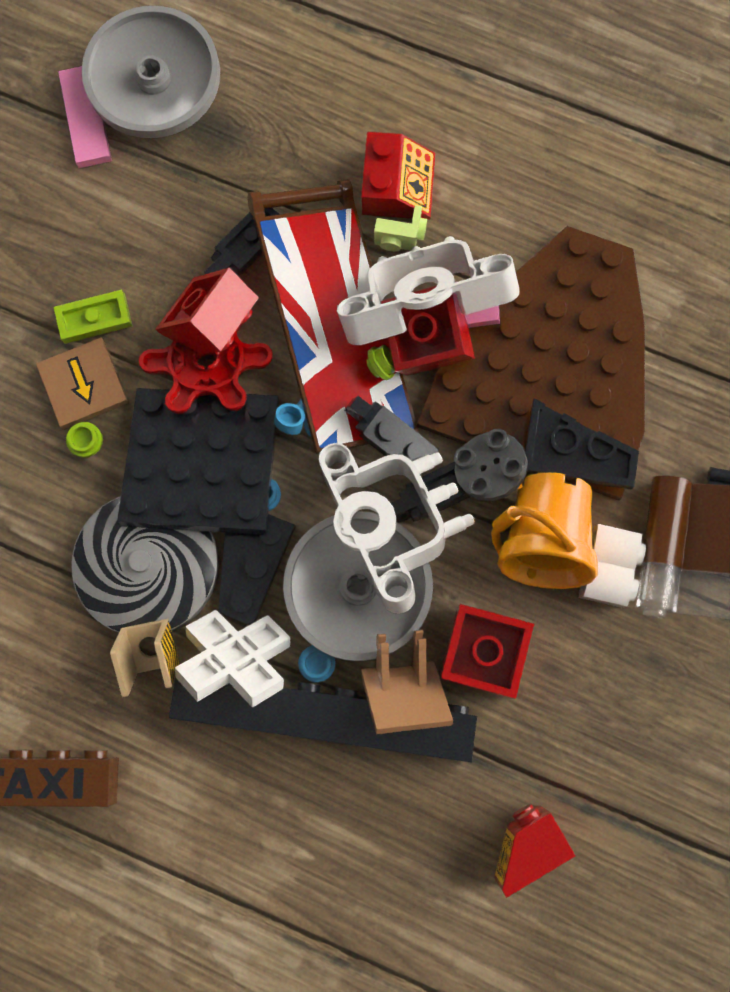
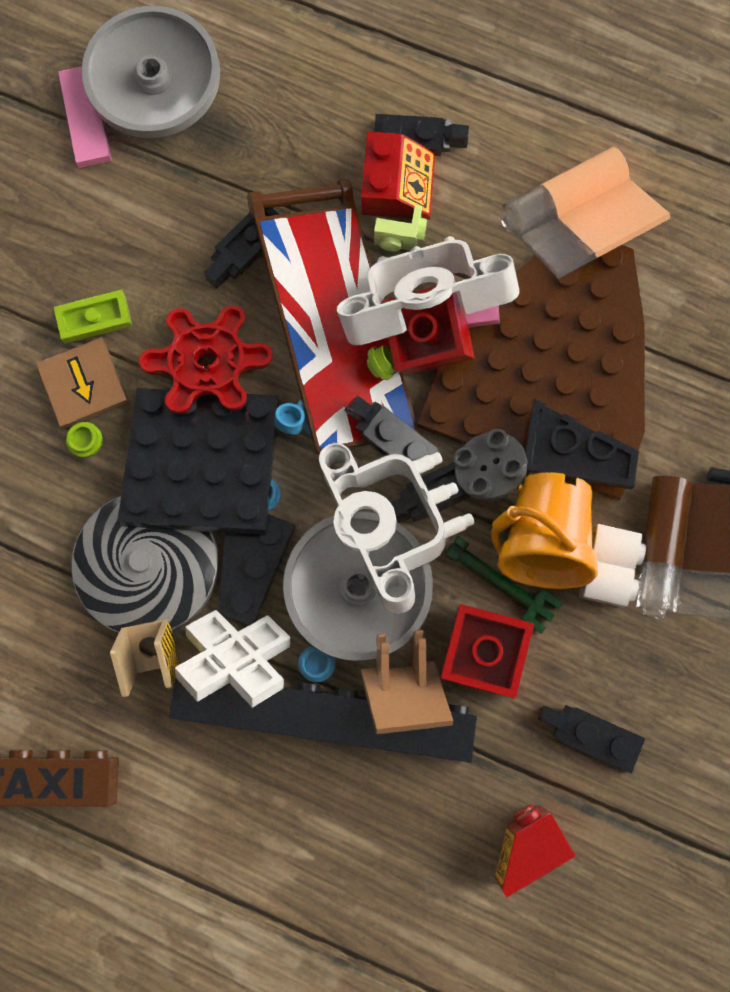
slope [155,267,259,355] -> none
none -> black hinge [374,114,469,156]
none -> dark green hinge [444,536,562,634]
none -> light nougat door [500,147,670,278]
none -> black hinge [538,705,646,774]

